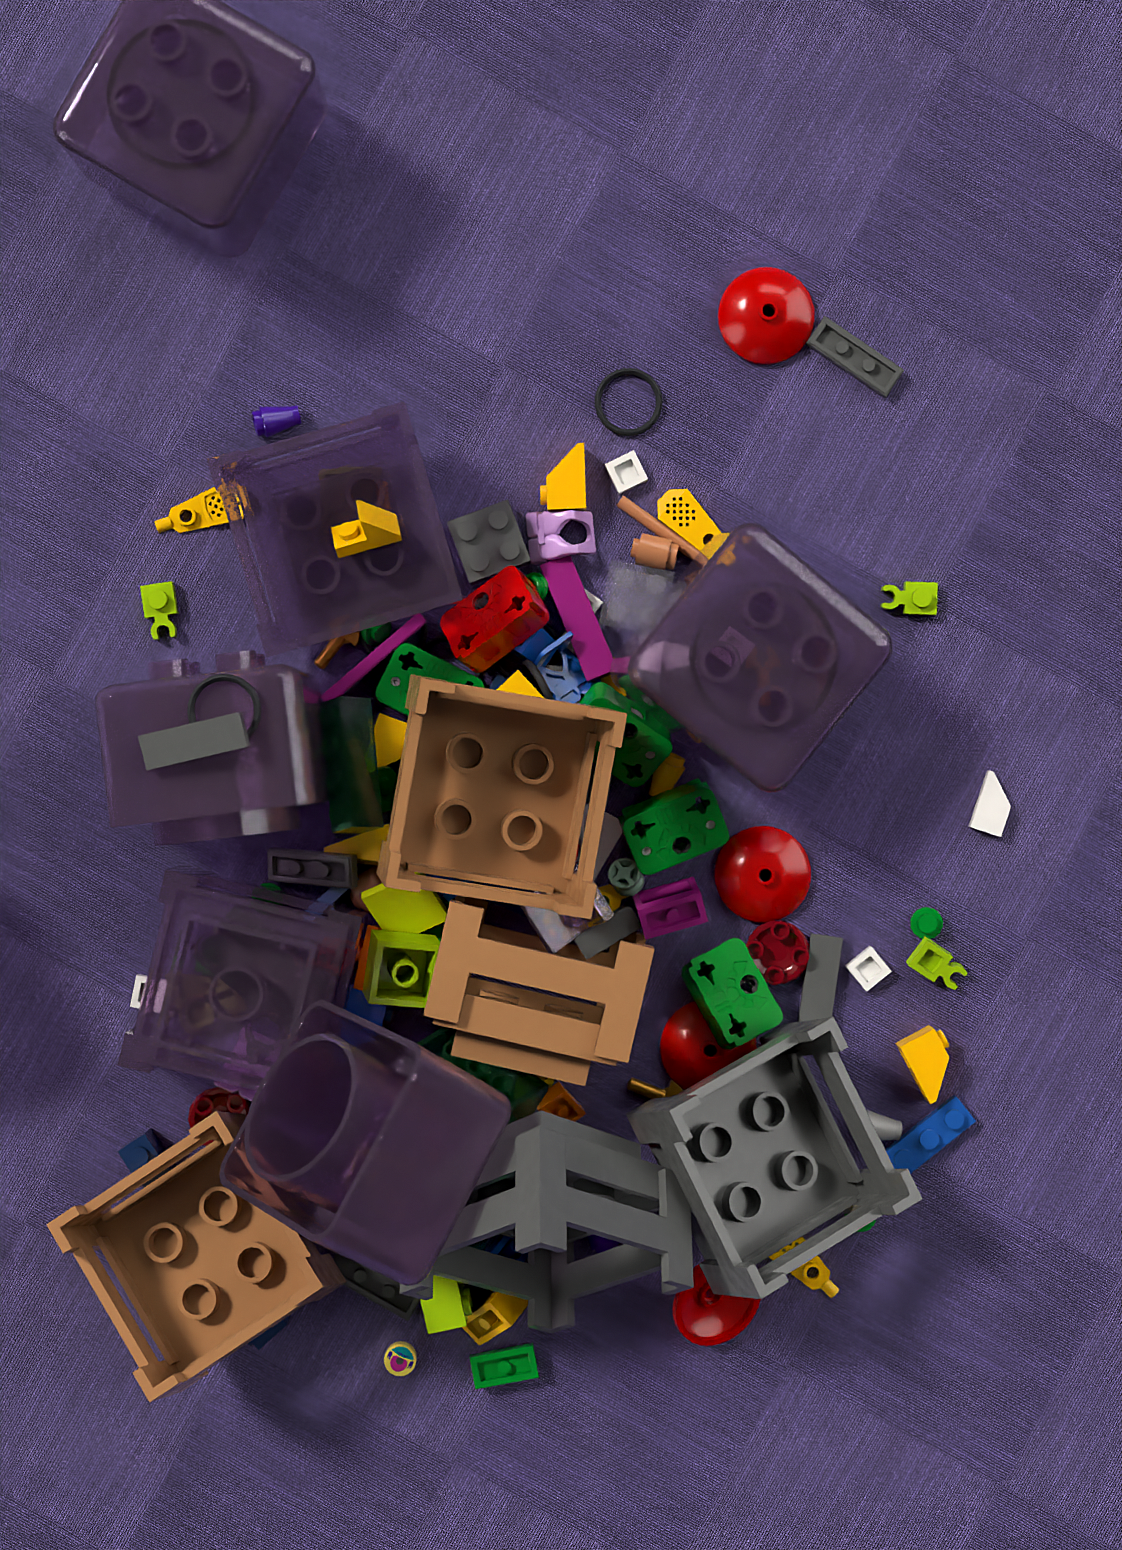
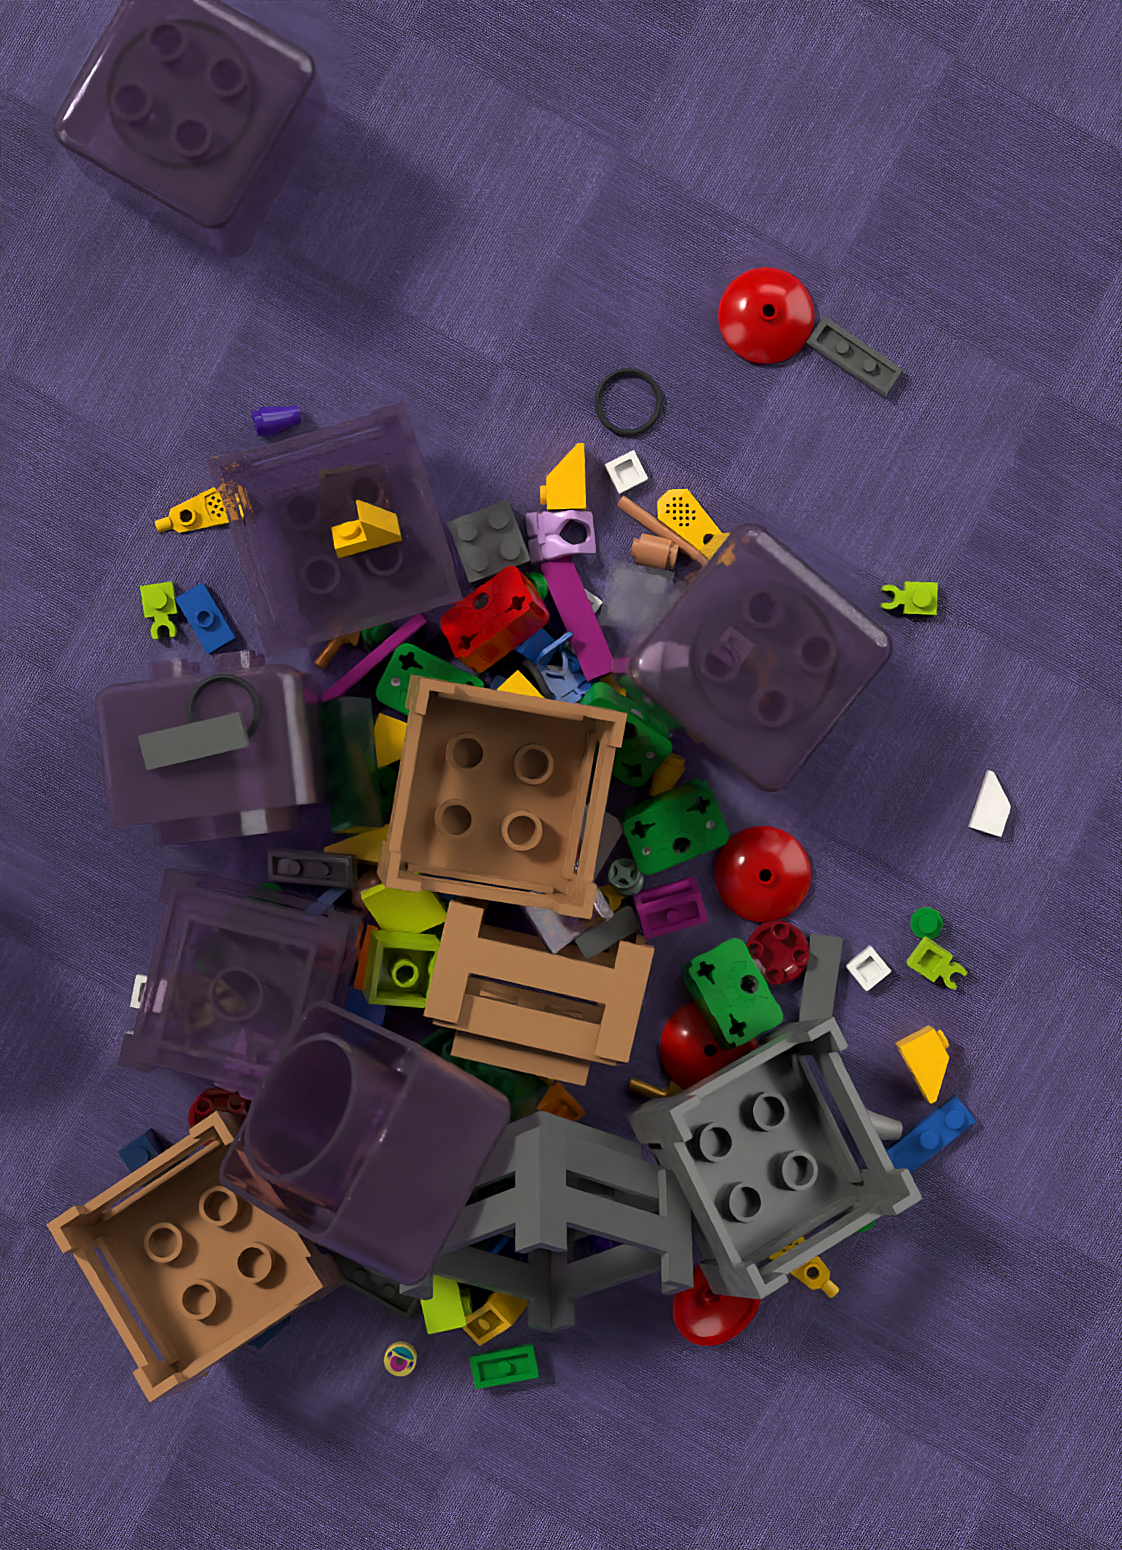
none -> blue plate [175,582,237,655]

